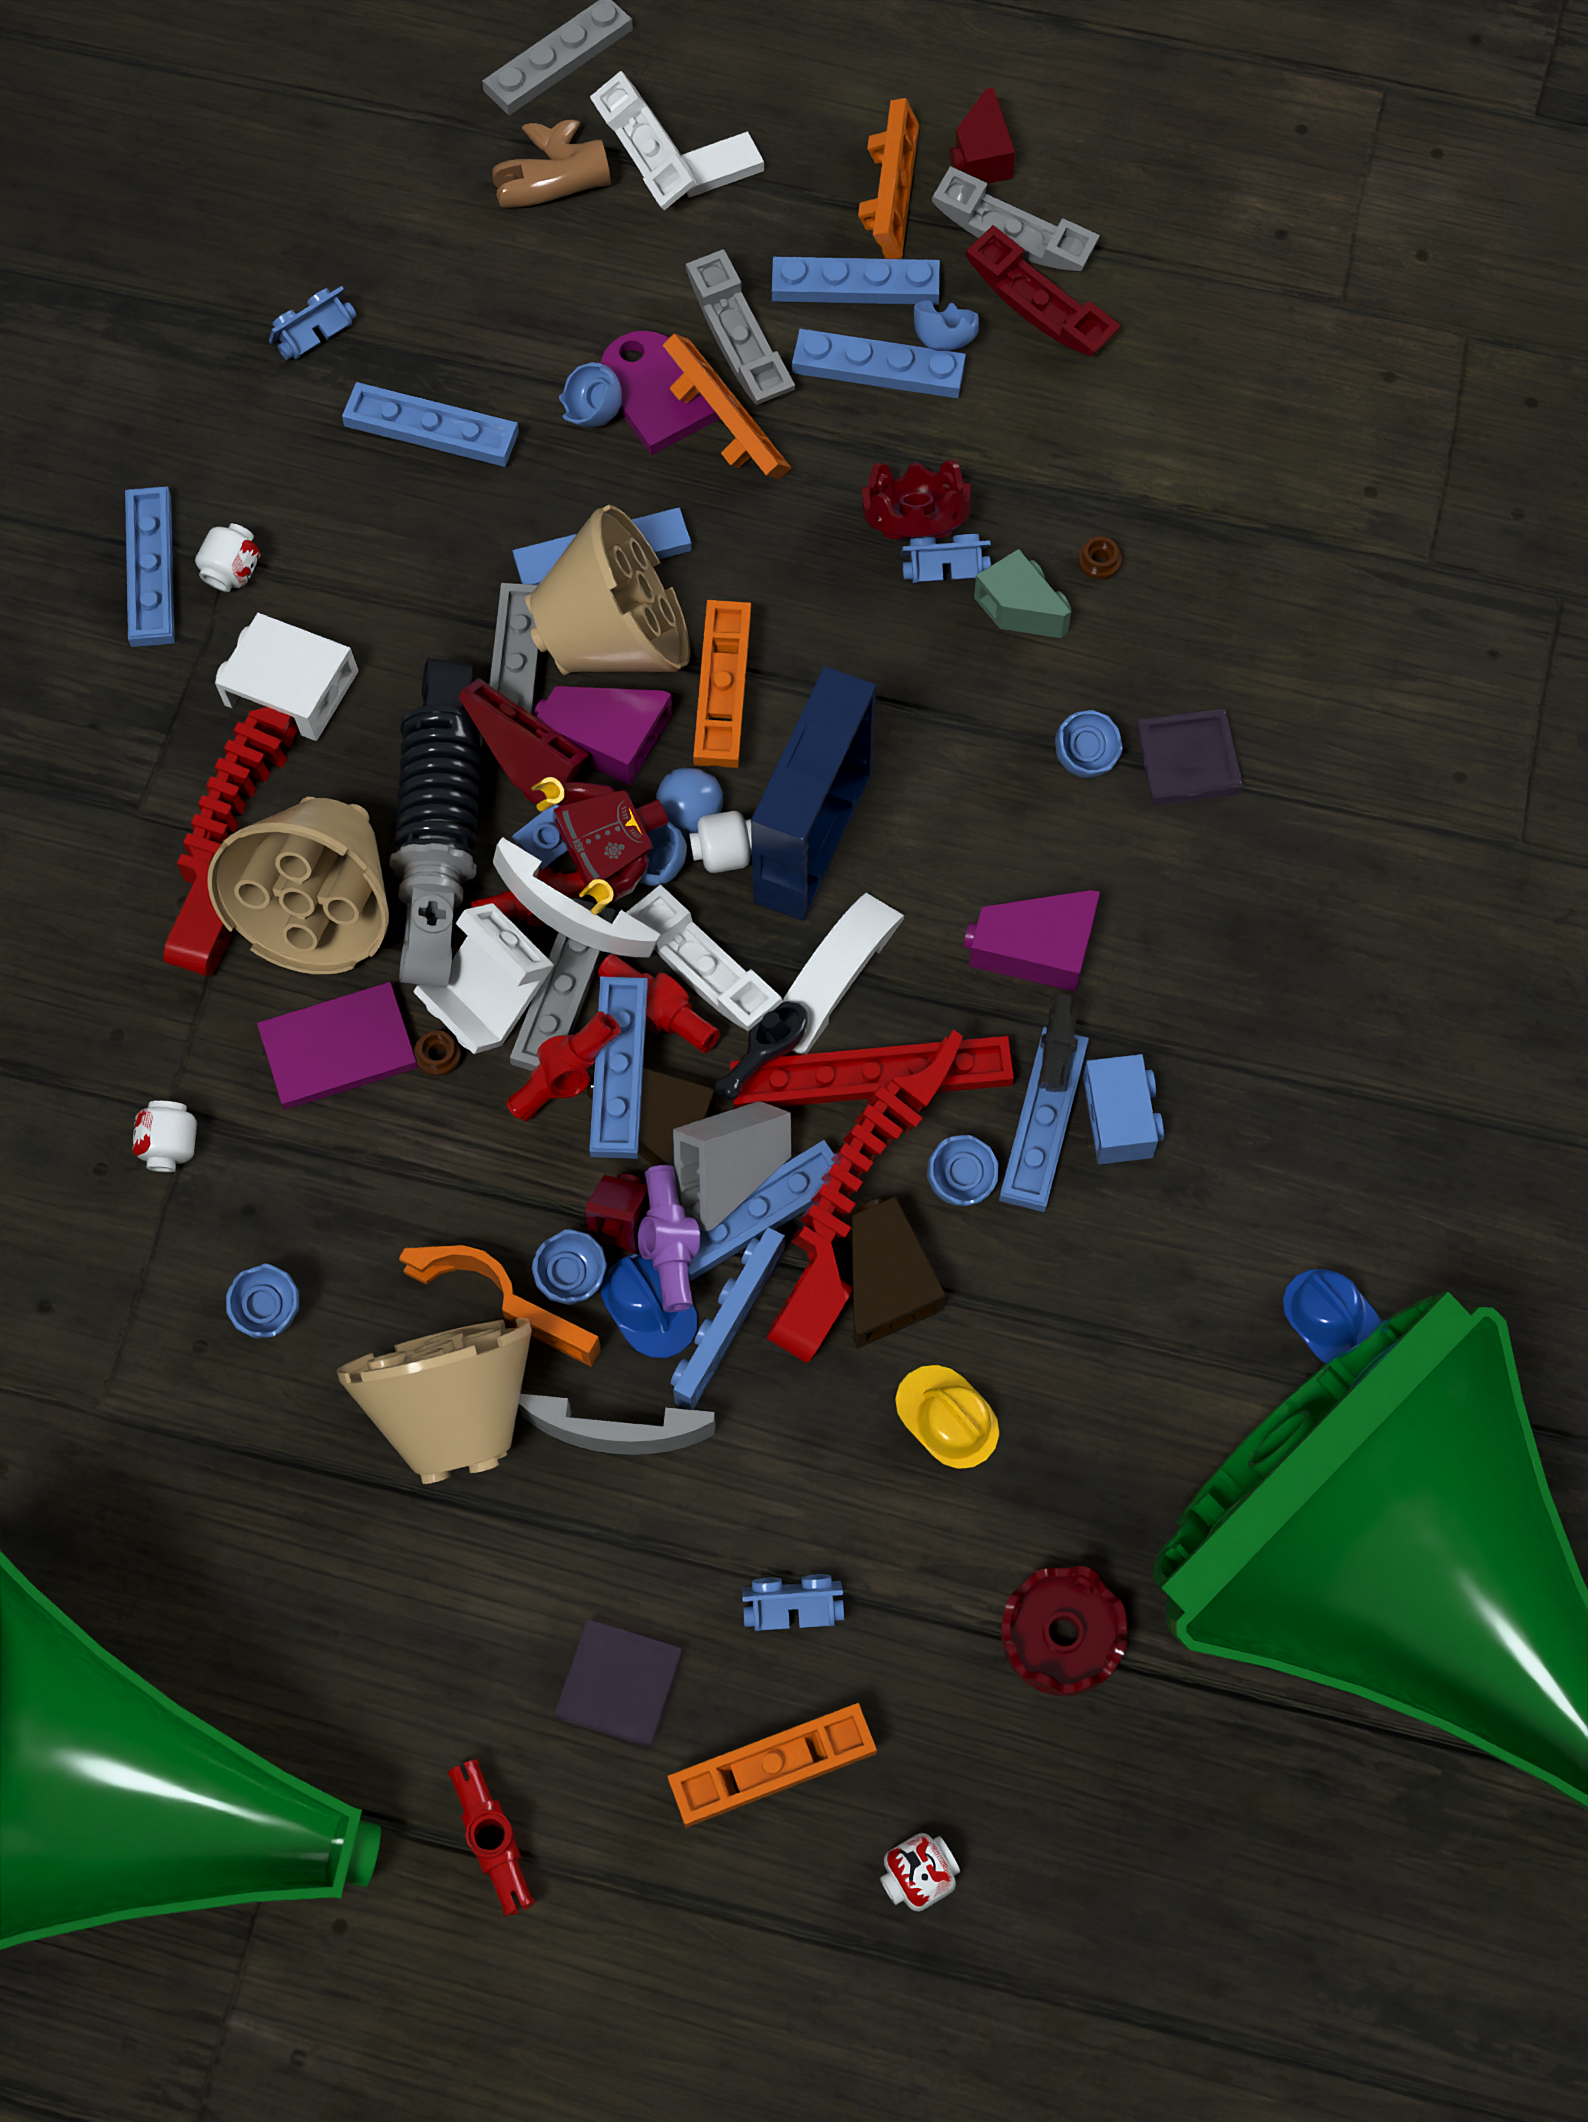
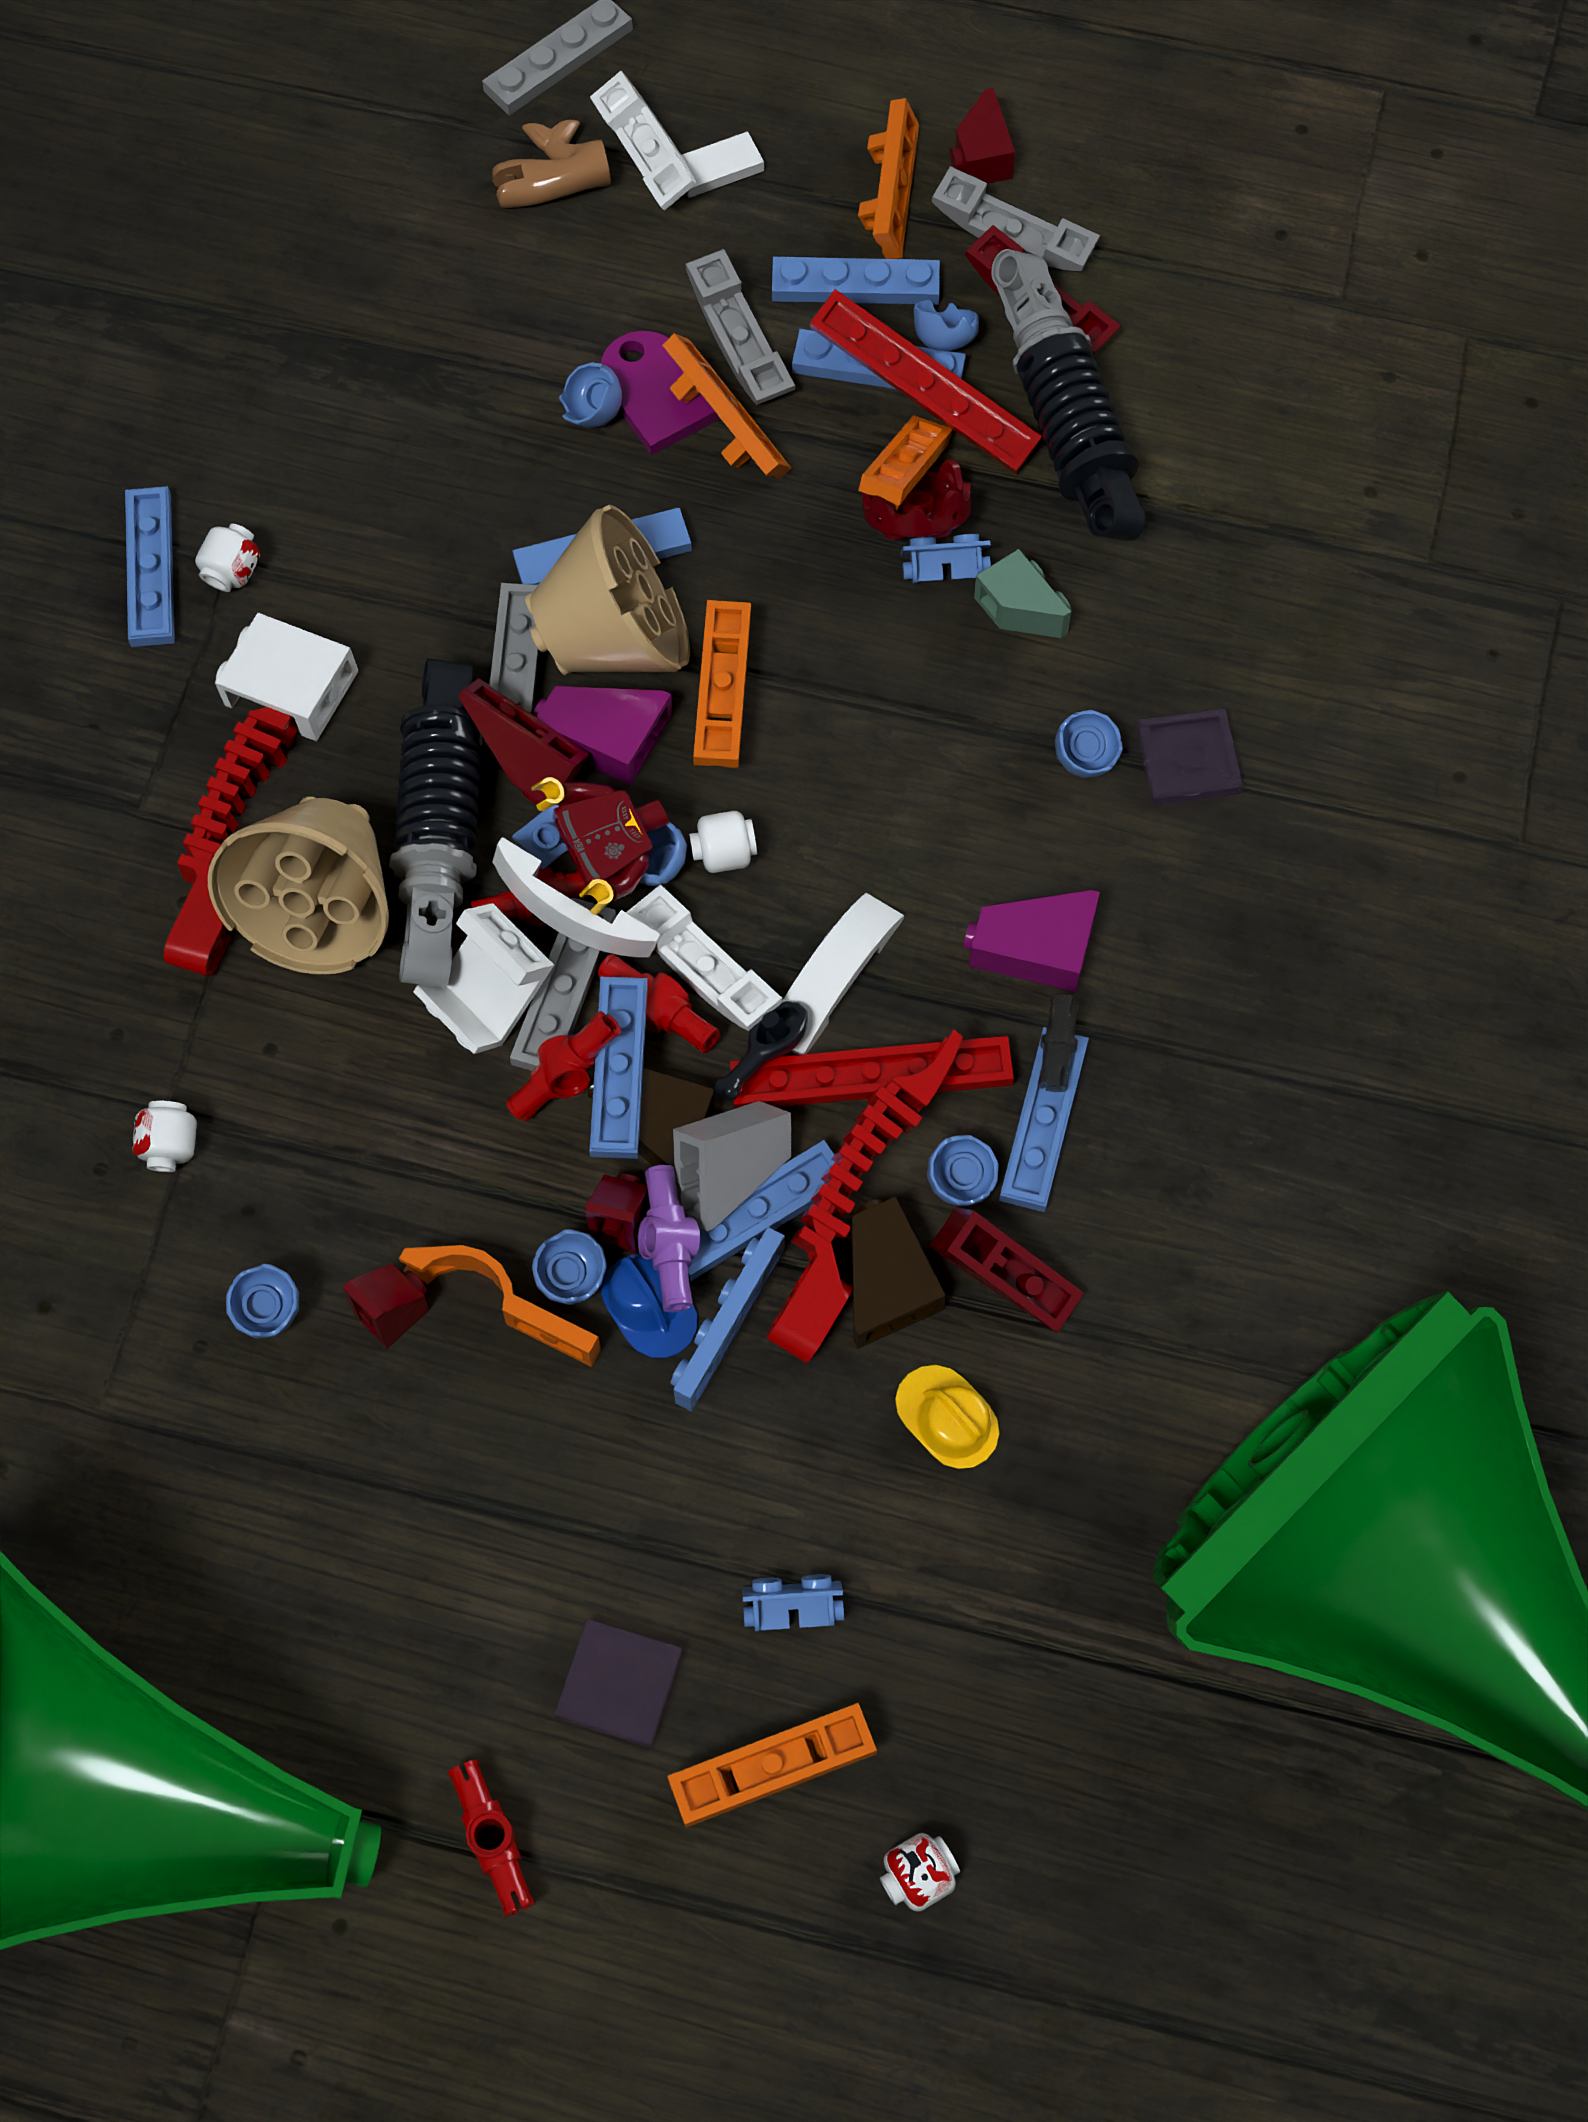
magenta tile [257,982,418,1110] -> none
medium blue hinge [269,286,357,360] -> none
tan cone [337,1318,532,1484] -> none
medium blue plate [342,382,519,467] -> none
reddish brown plate [414,1030,461,1076] -> none
light grey slope [519,1394,716,1455] -> none
medium blue hair [656,767,723,839] -> none
dark blue tile [751,666,876,921] -> none
dark red plate [1001,1566,1128,1696] -> none
reddish brown plate [1078,536,1122,579] -> none
medium blue brick [1083,1054,1164,1164] -> none
blue piece [1283,1269,1381,1364] -> none
none -> dark red slope [342,1263,430,1349]
none -> red plate [810,289,1042,475]
none -> orange hinge [858,415,953,511]
none -> dark red slope [929,1207,1084,1333]
none -> black piece [991,249,1145,541]

